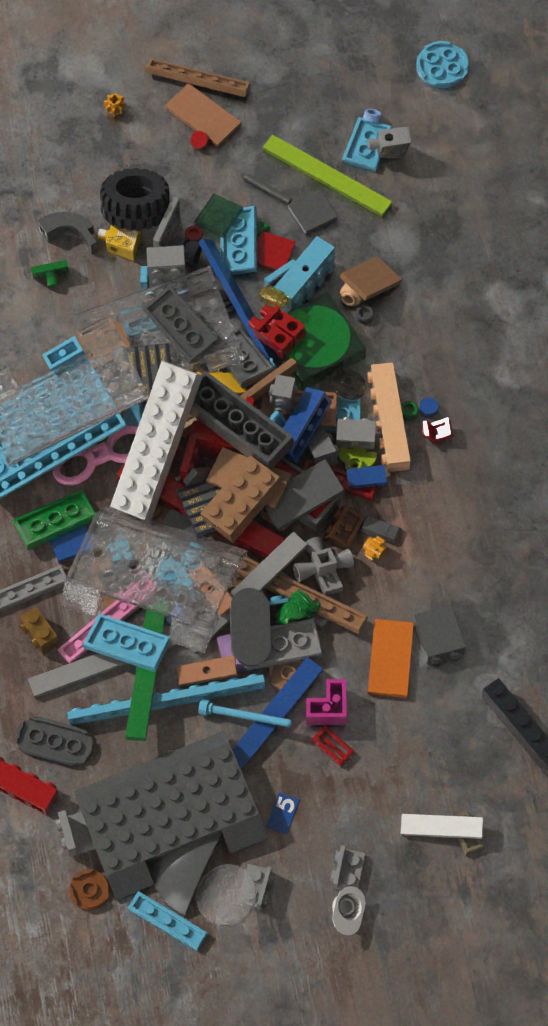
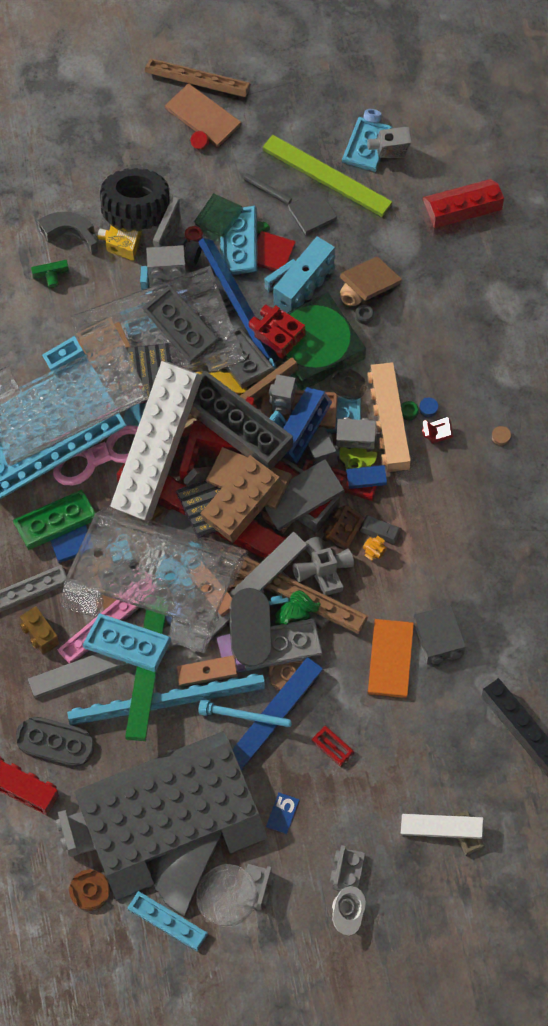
light orange gear [104,93,126,116] -> none
clear yellow brick [259,285,288,309] -> none
dark pink brick [306,679,347,725] -> none
medium azure tile [416,41,469,88] -> none
none -> red slope [423,179,504,228]
none -> medium nougat tile [492,426,511,446]

